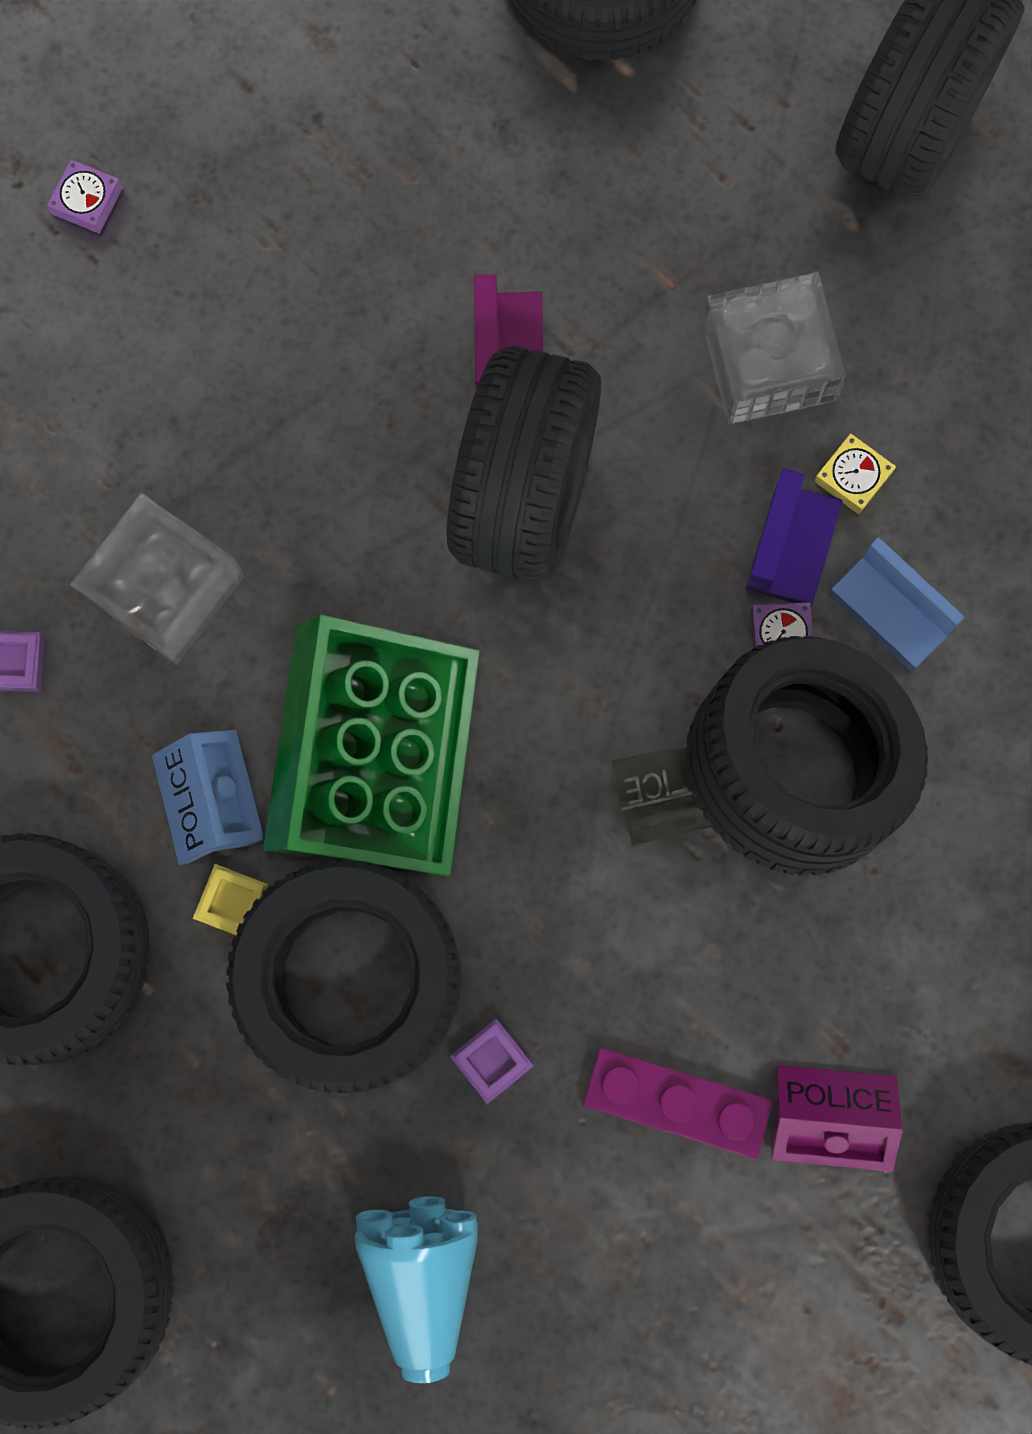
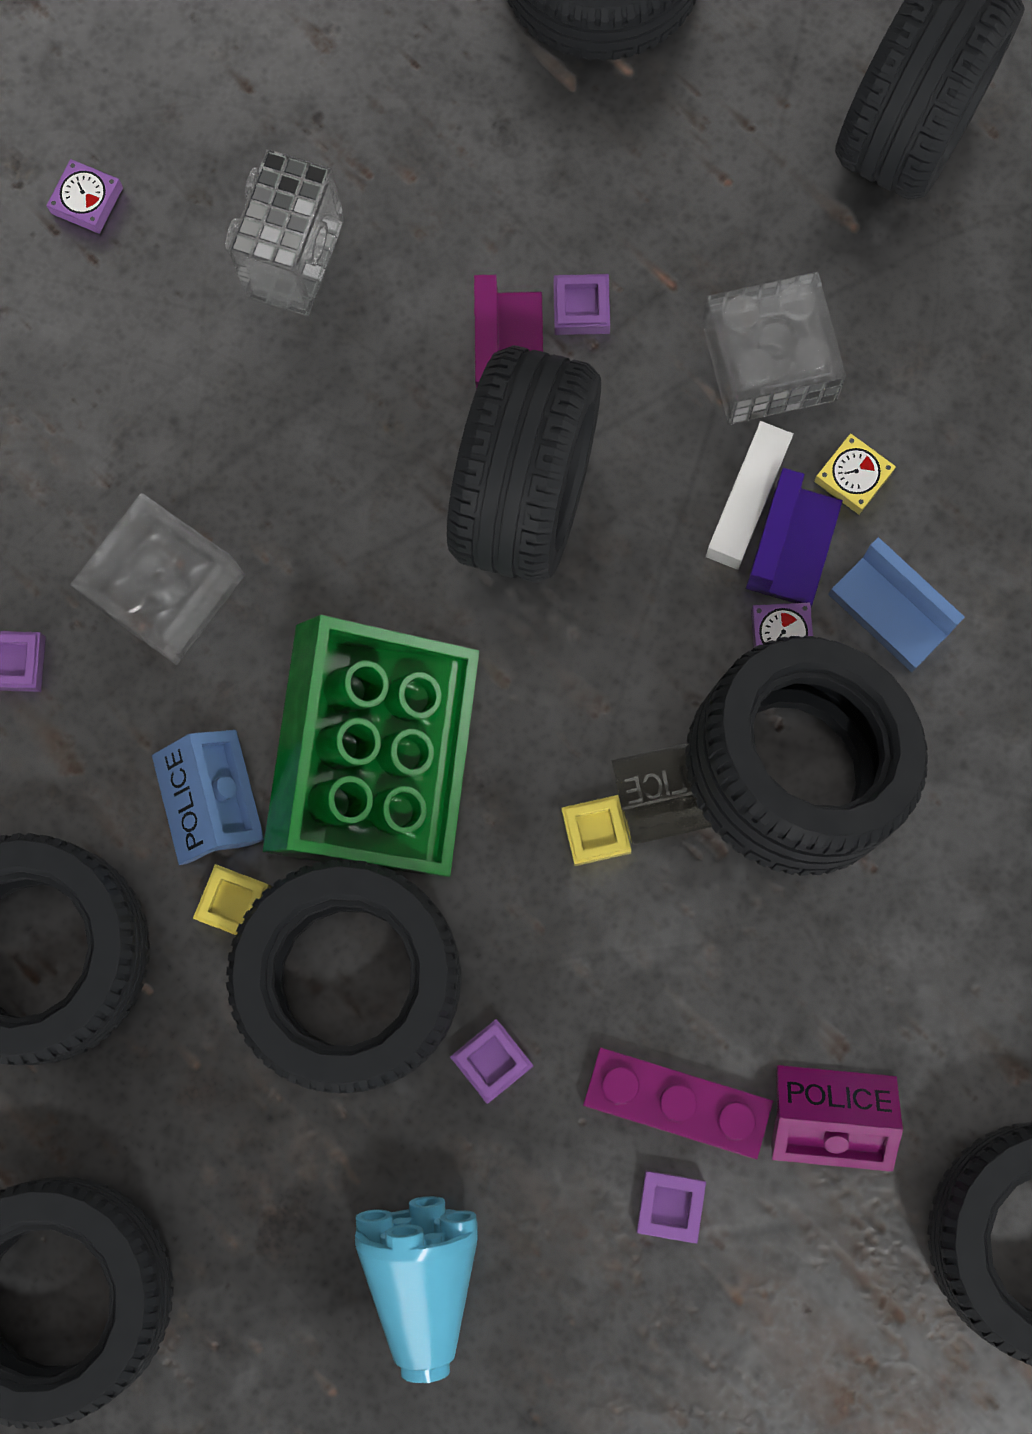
none -> clear brick [225,149,345,316]
none -> medium lavender tile [554,274,610,335]
none -> light yellow tile [561,795,631,866]
none -> medium lavender tile [636,1170,706,1244]
none -> white piece [706,421,794,570]

